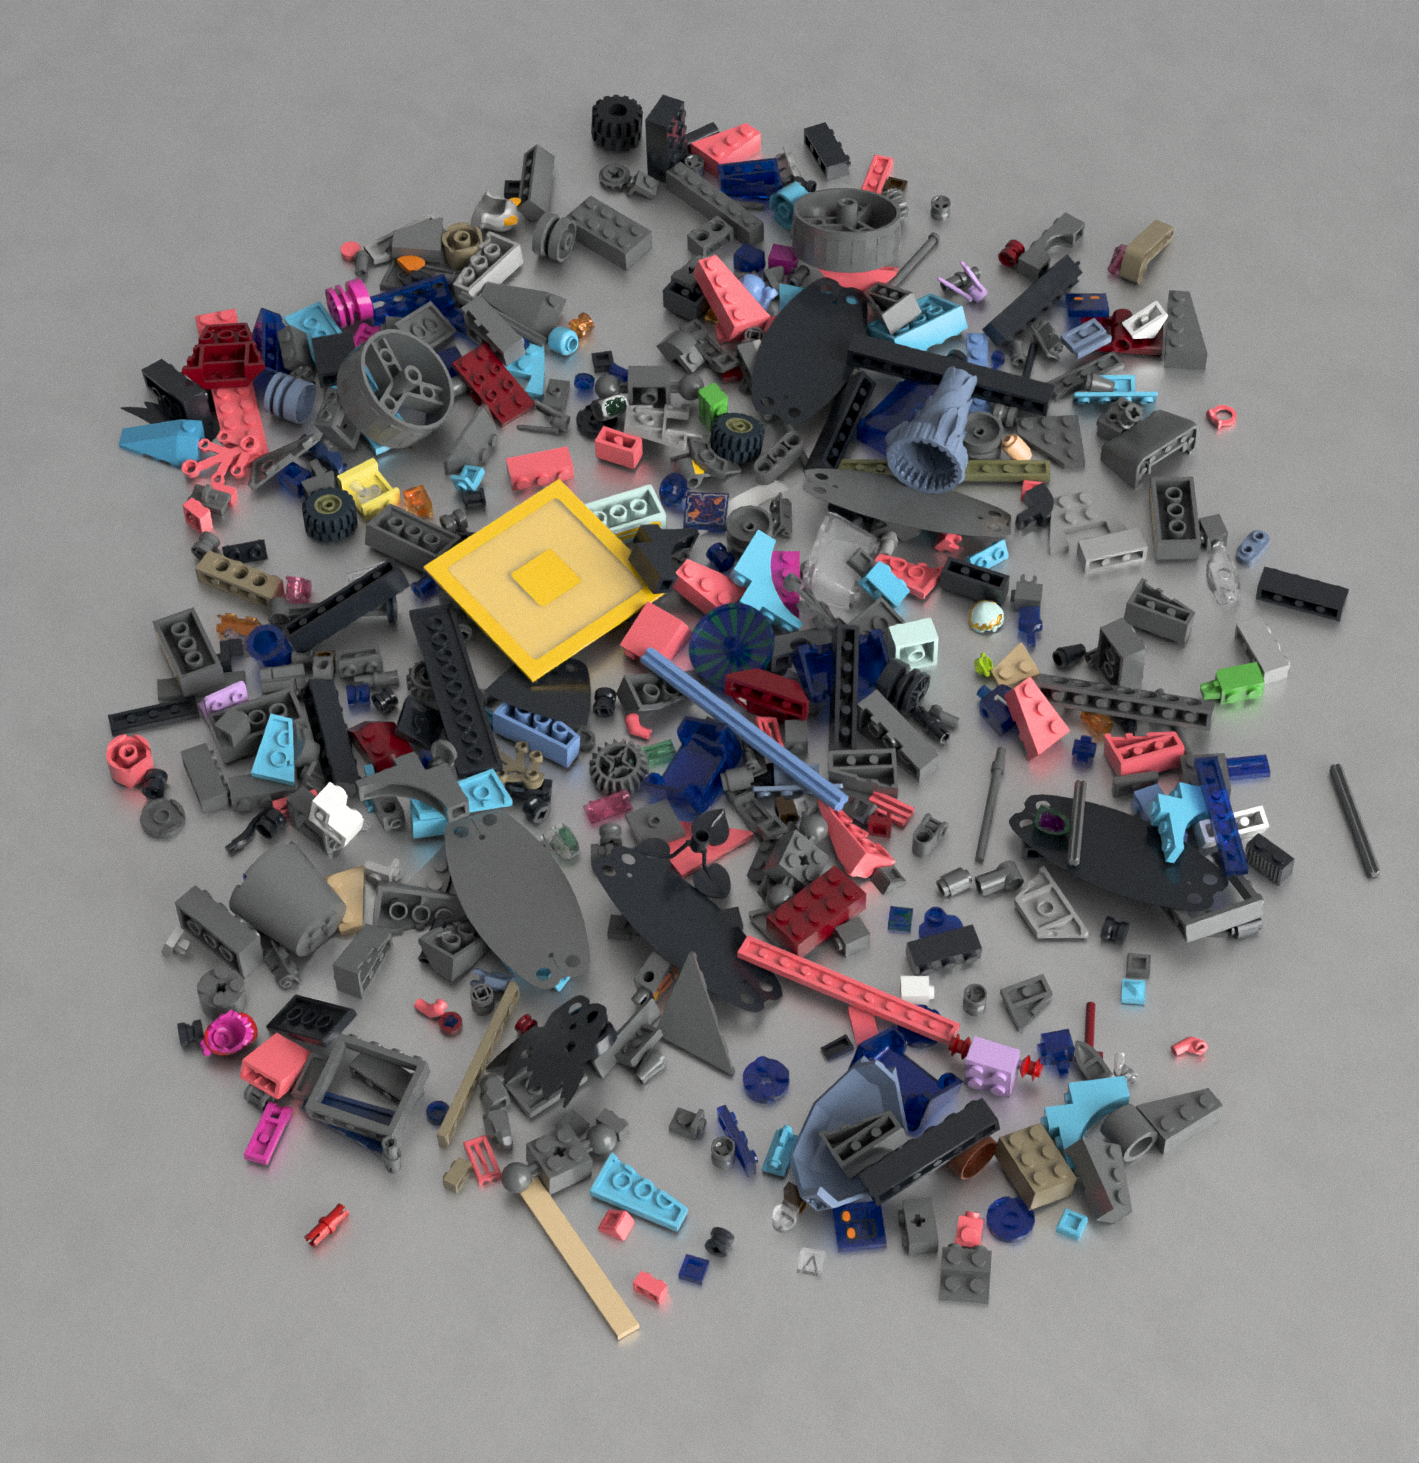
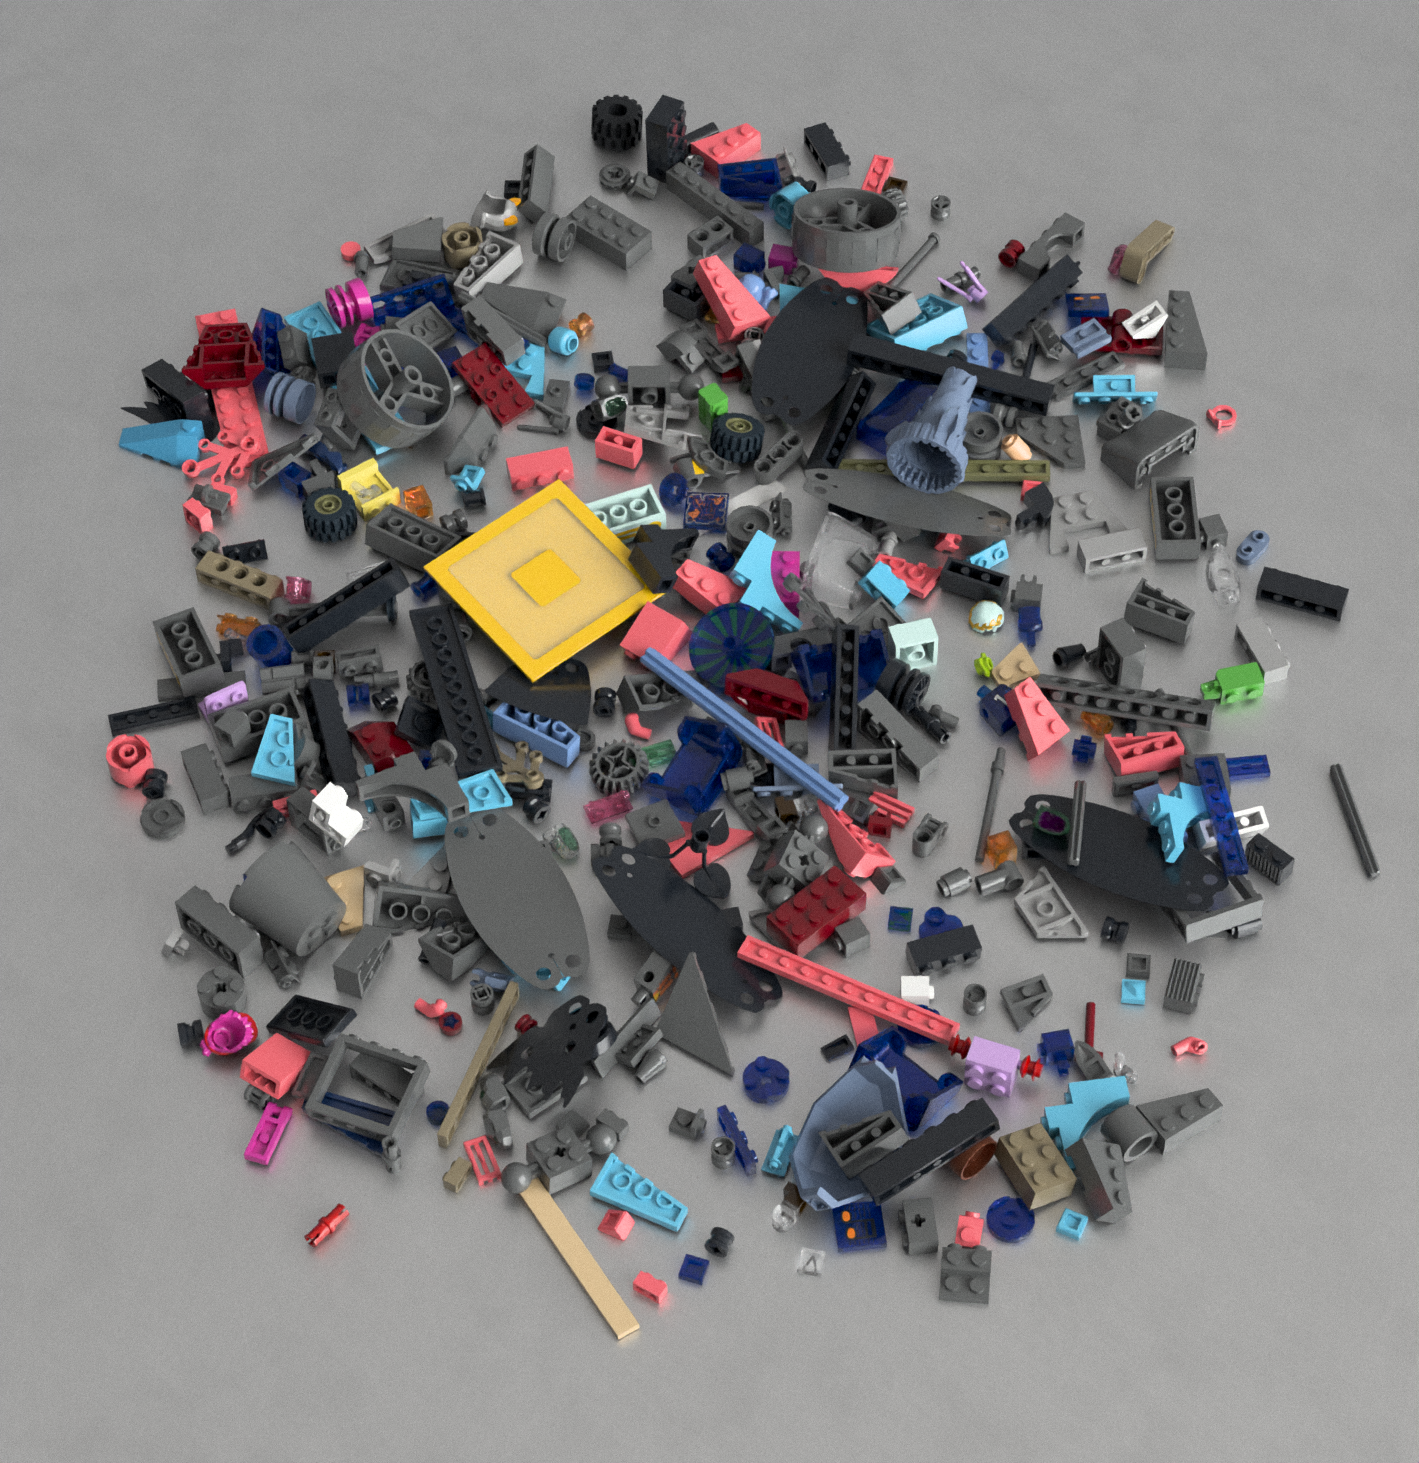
orange tile [397,255,425,274] -> none
dark grey cone [1083,373,1115,392] -> none
none -> clear orange brick [986,830,1017,870]
none -> dark grey brick [1163,958,1205,1013]

